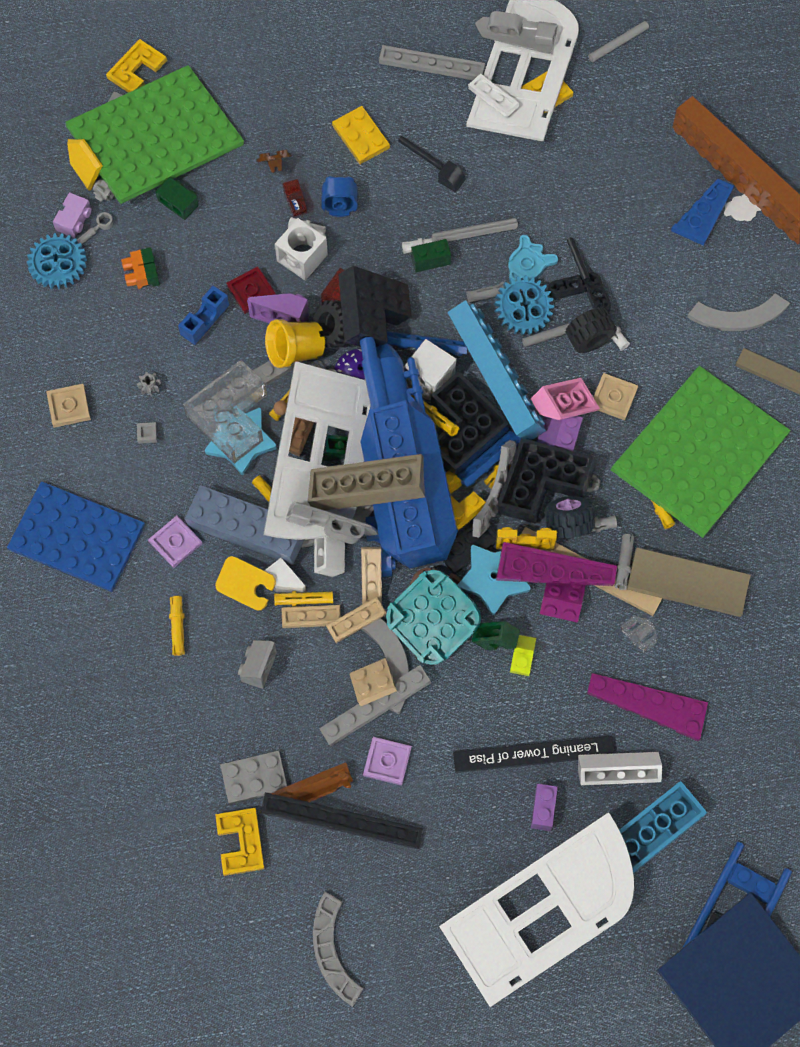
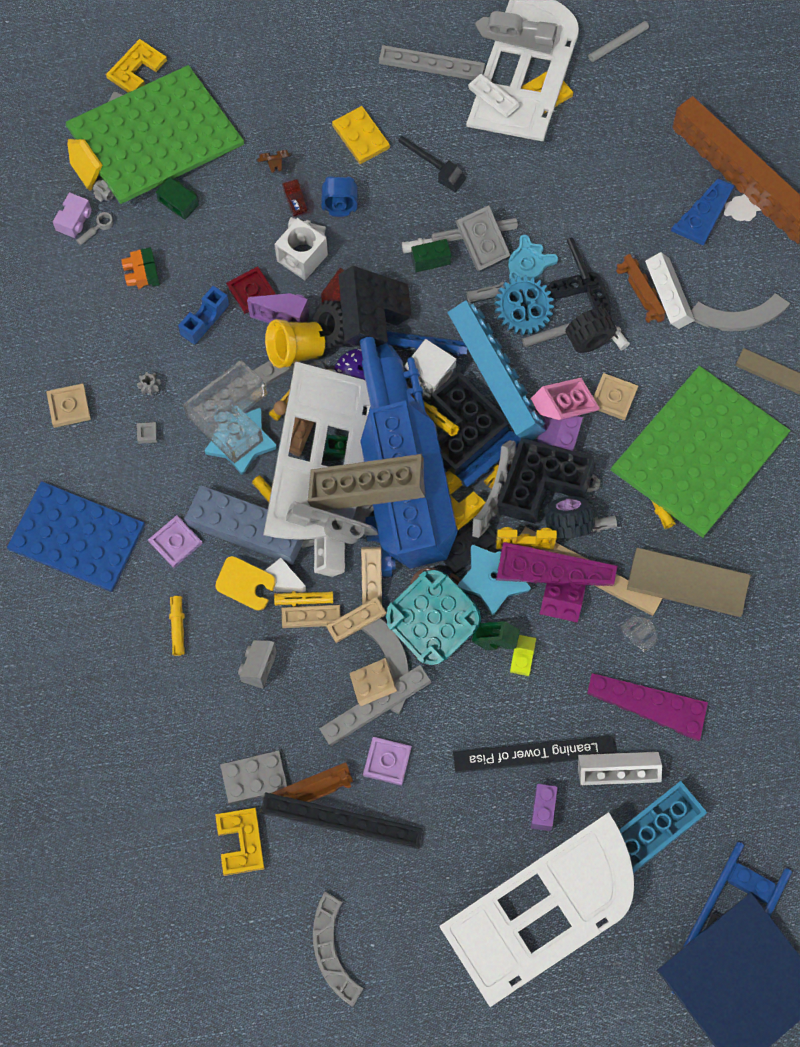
dark azure gear [27,233,87,289] -> none
light grey pin [615,534,635,590] -> none
none -> light grey plate [455,205,511,271]
none -> dark orange piece [616,254,666,323]
none -> white brick [645,252,695,329]

